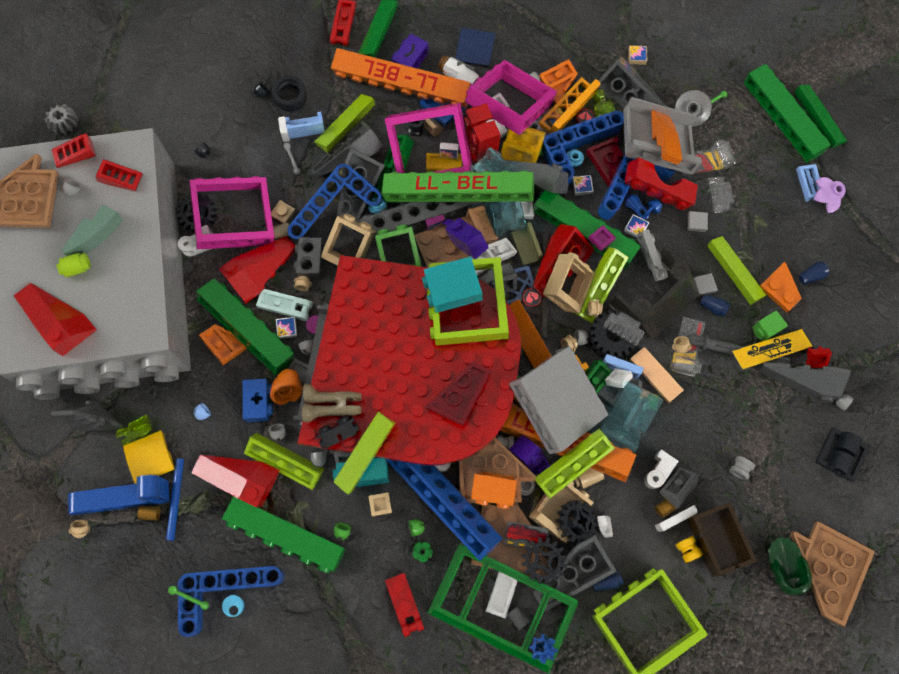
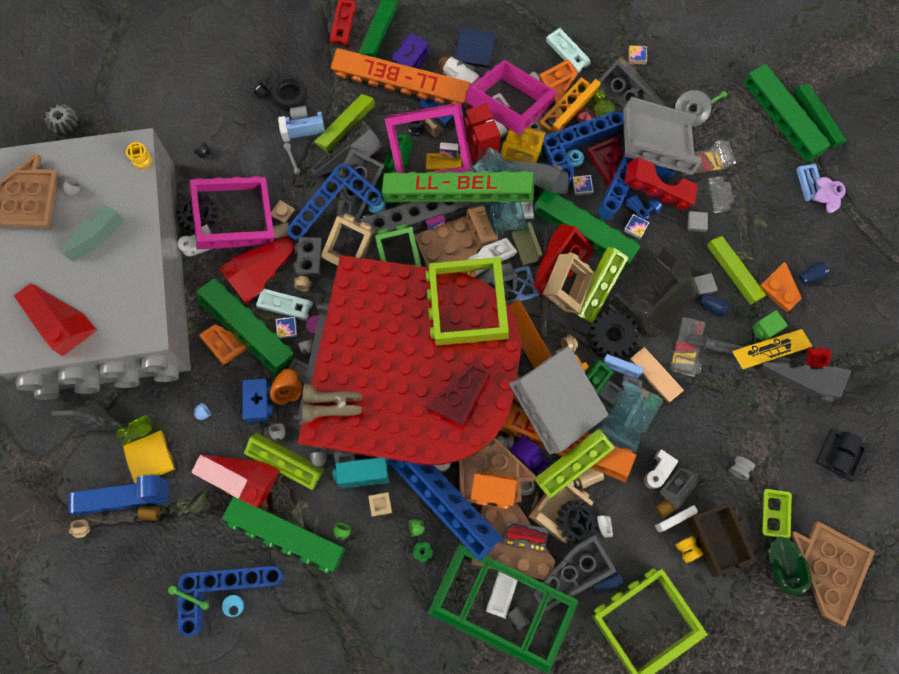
red slope [51,133,96,168] -> none
lime brick [56,252,91,278] -> none
red slope [96,159,143,192] -> none
blue bar [166,459,184,541] -> none
black hinge [316,415,360,449] -> none
lime slope [334,411,396,495] -> none
red plate [385,573,424,637] -> none
teal brick [421,256,483,313] -> none
dark purple hinge [443,218,489,259] -> none
black gear [521,538,567,585] -> none
tile [522,287,541,307] -> none
blue gear [529,634,558,664] -> none
light grey hinge [574,330,589,345] -> none
magenta tile [588,225,616,252] -> none
tan plate [588,299,603,318] -> none
clear piece [603,312,645,346] -> none
white tile [605,368,633,388] -> none
light grey hinge [637,229,668,282] -> none
orange slope [651,110,682,165] -> none
tan plate [672,336,692,354] -> none
light grey hinge [836,394,854,411] -> none
none -> yellow wheel [126,142,152,169]
none -> light grey hinge [290,106,308,120]
none -> light aqua plate [546,28,591,73]
none -> lime piece [762,489,792,538]

